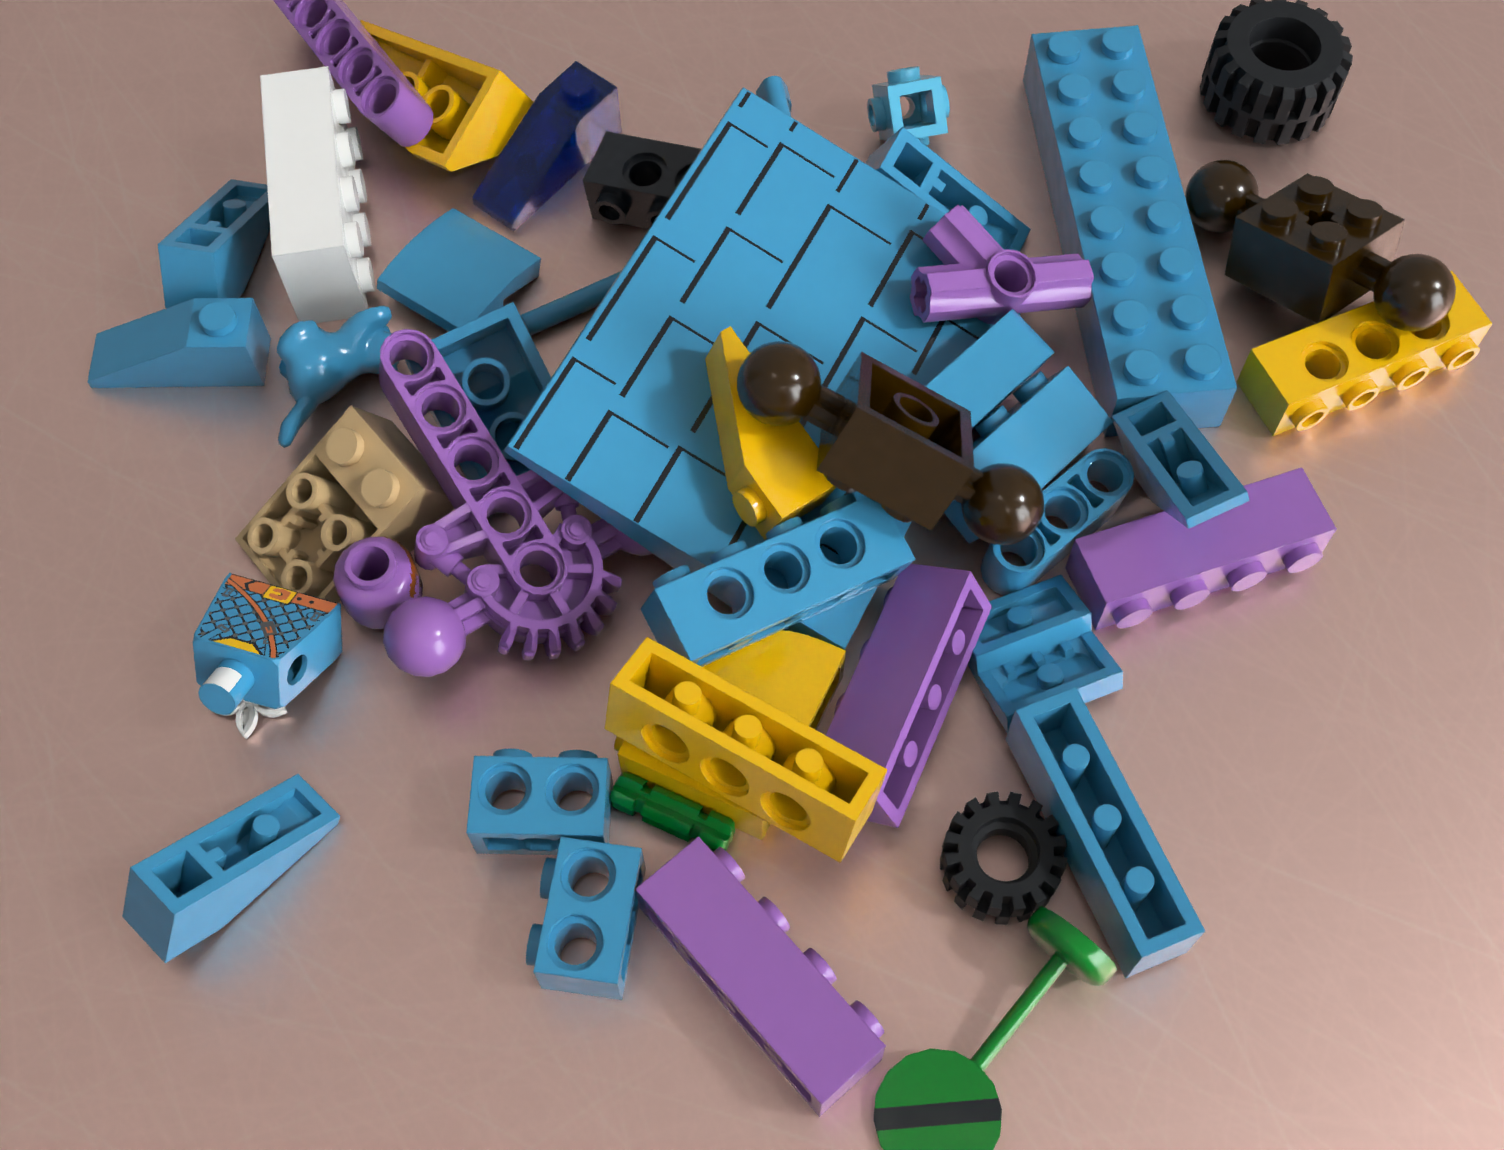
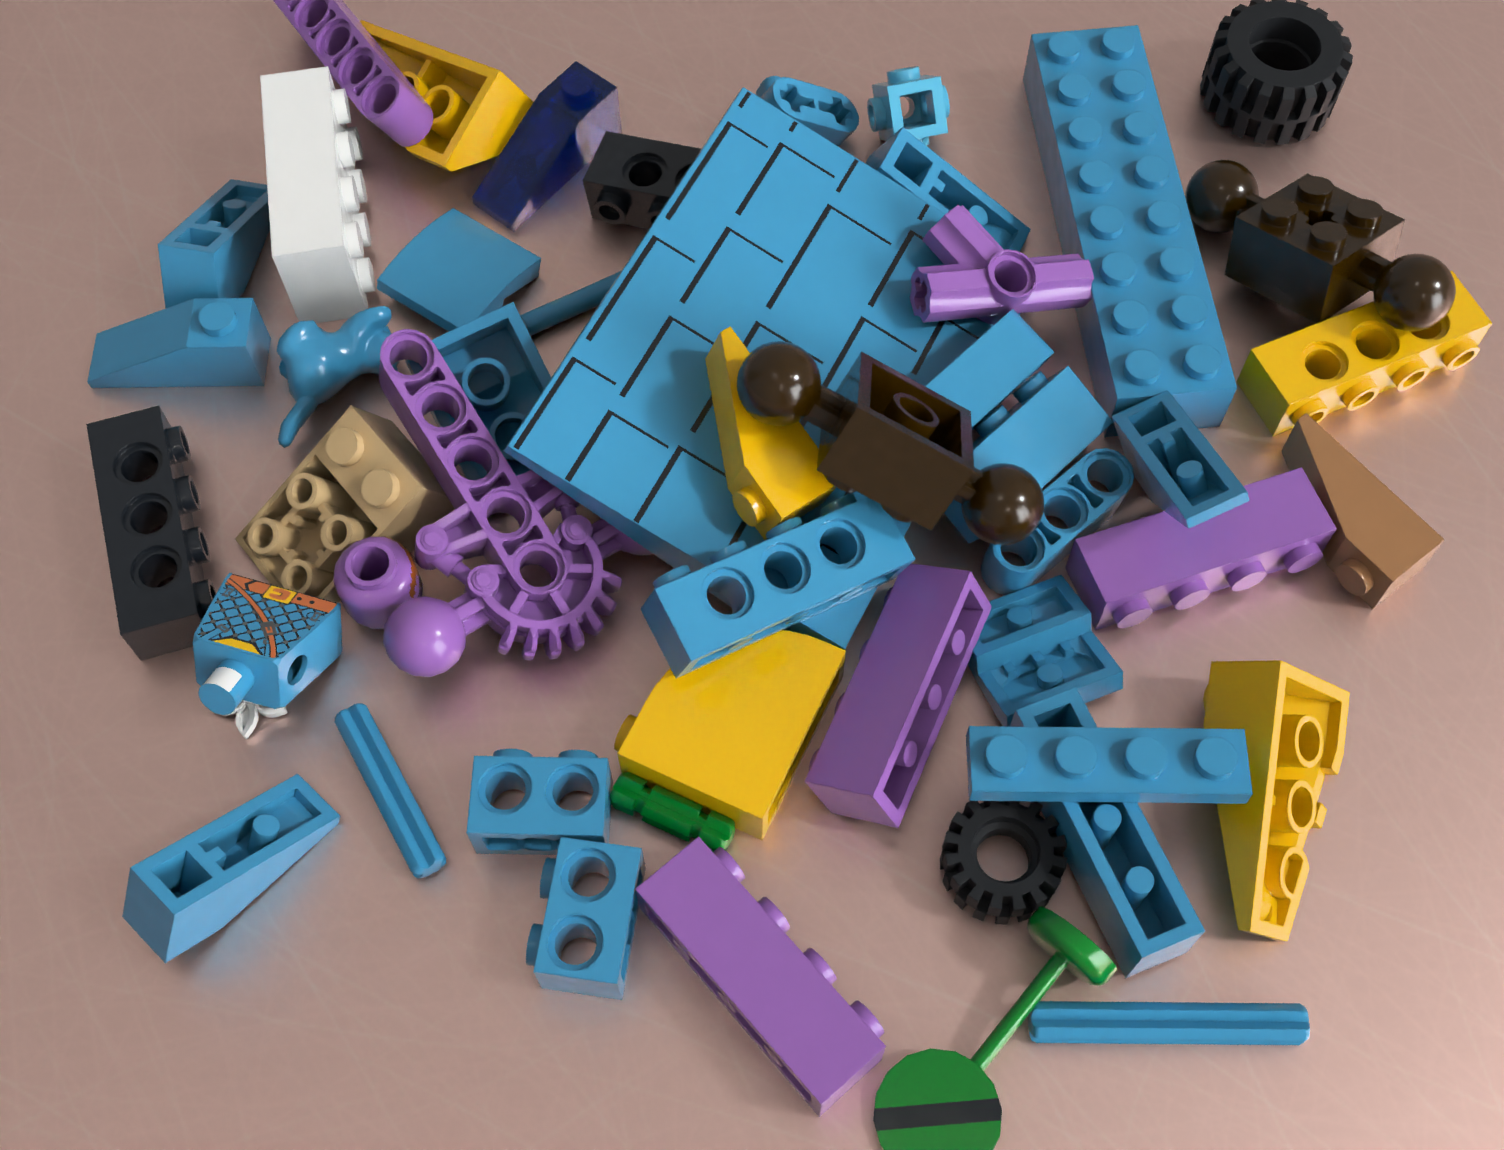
yellow brick [604,637,887,863] -> none
none -> black brick [86,406,216,661]
none -> dark azure axle [335,703,446,879]
none -> dark azure beam [761,77,859,146]
none -> dark azure plate [966,726,1253,804]
none -> dark azure axle [1028,1001,1310,1045]
none -> yellow wedge [1203,660,1350,941]
none -> medium nougat slope [1281,413,1445,609]

